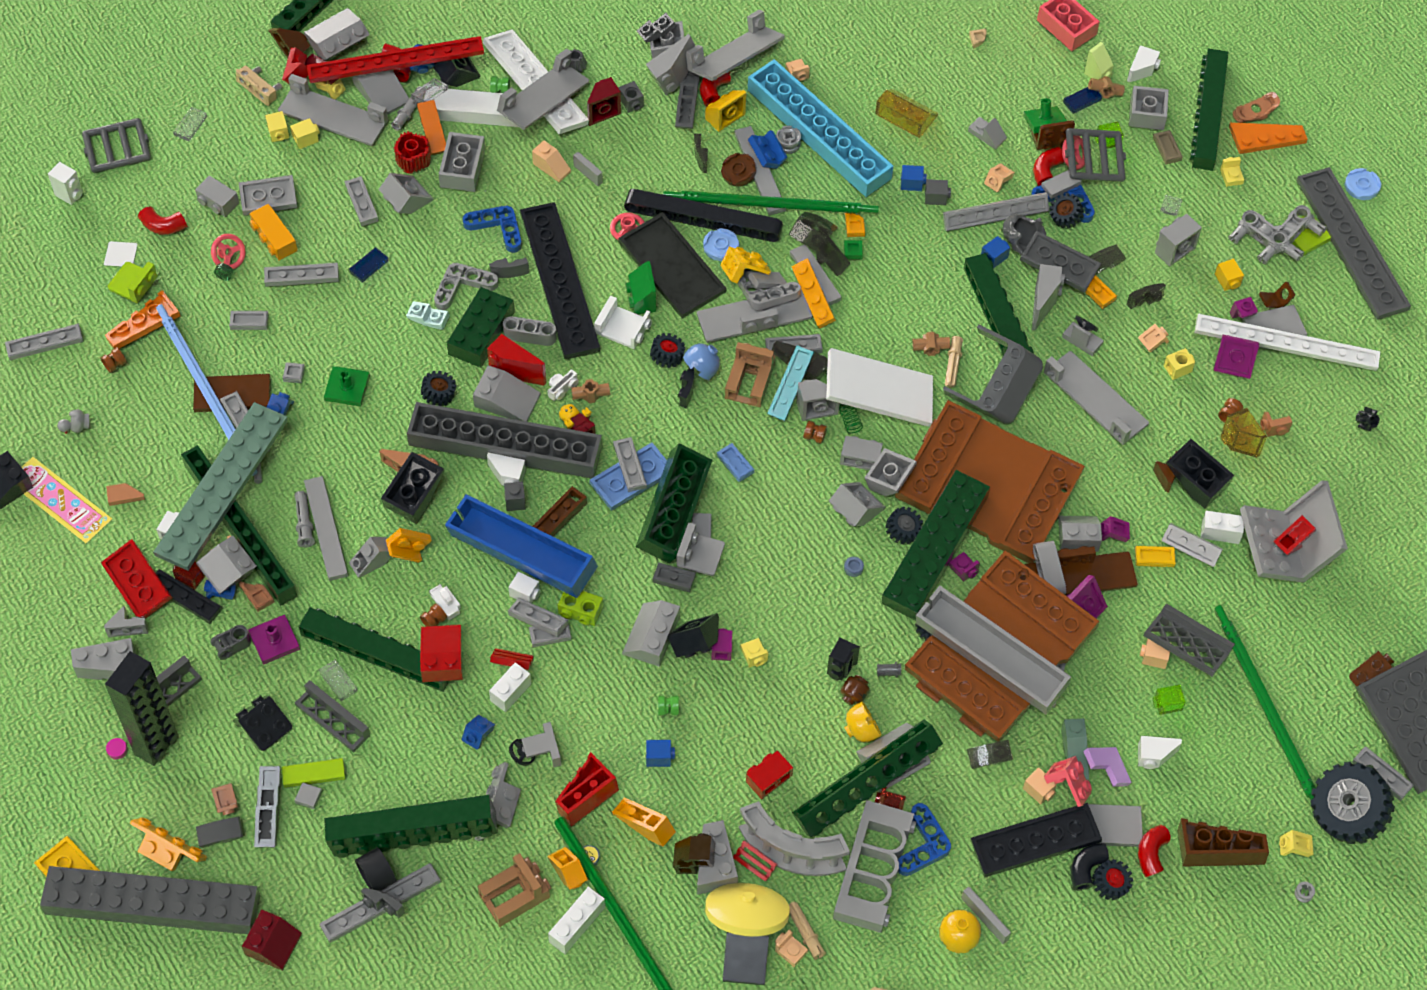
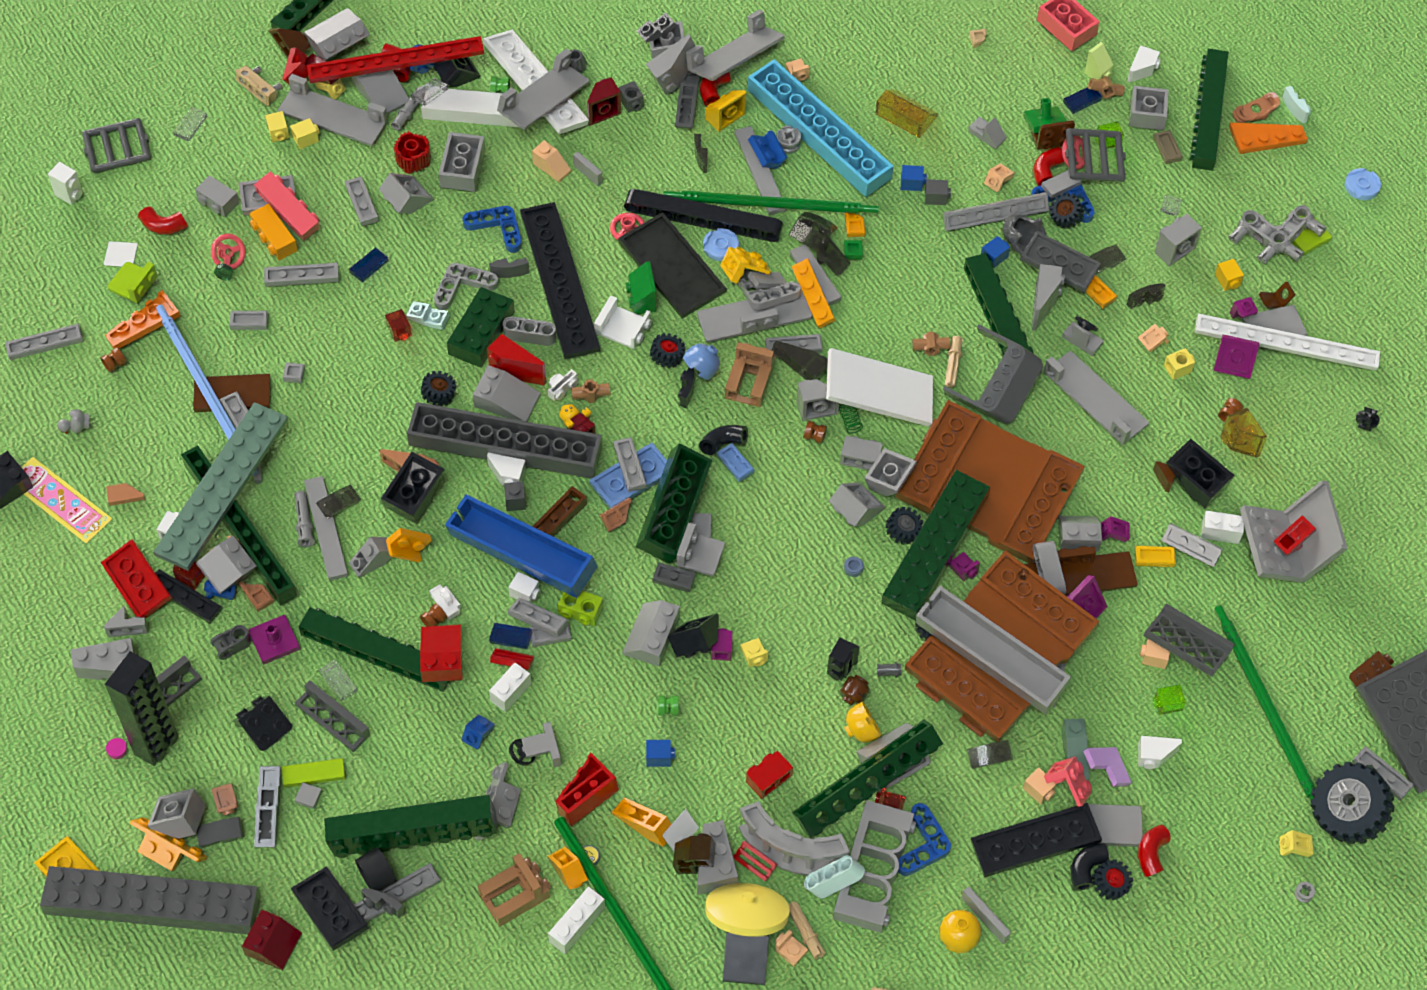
blue bracket [267,392,294,415] -> none
green tile [324,366,370,407] -> none
orange tile [417,100,446,155] -> none
reddish brown tile [721,153,757,186] -> none
plate [767,345,814,422] -> none
reddish brown wedge [1177,818,1269,866] -> none
light yellow bracket [1220,157,1244,187] -> none
nougat bracket [1260,412,1292,437] -> none
dark grey plate [1296,167,1411,320] -> none
none -> light grey slope [148,788,206,839]
none -> coral brick [254,171,320,242]
none -> black tile [291,866,369,951]
none -> clear smoke slope [316,484,361,519]
none -> clear red brick [385,309,412,342]
none -> clear blue tile [489,623,533,649]
none -> nougat tile [599,498,632,532]
none -> white sticker [662,809,699,851]
none -> black cylinder [699,425,748,455]
none -> light aqua beam [804,855,865,899]
none -> light aqua slope [1282,86,1311,123]

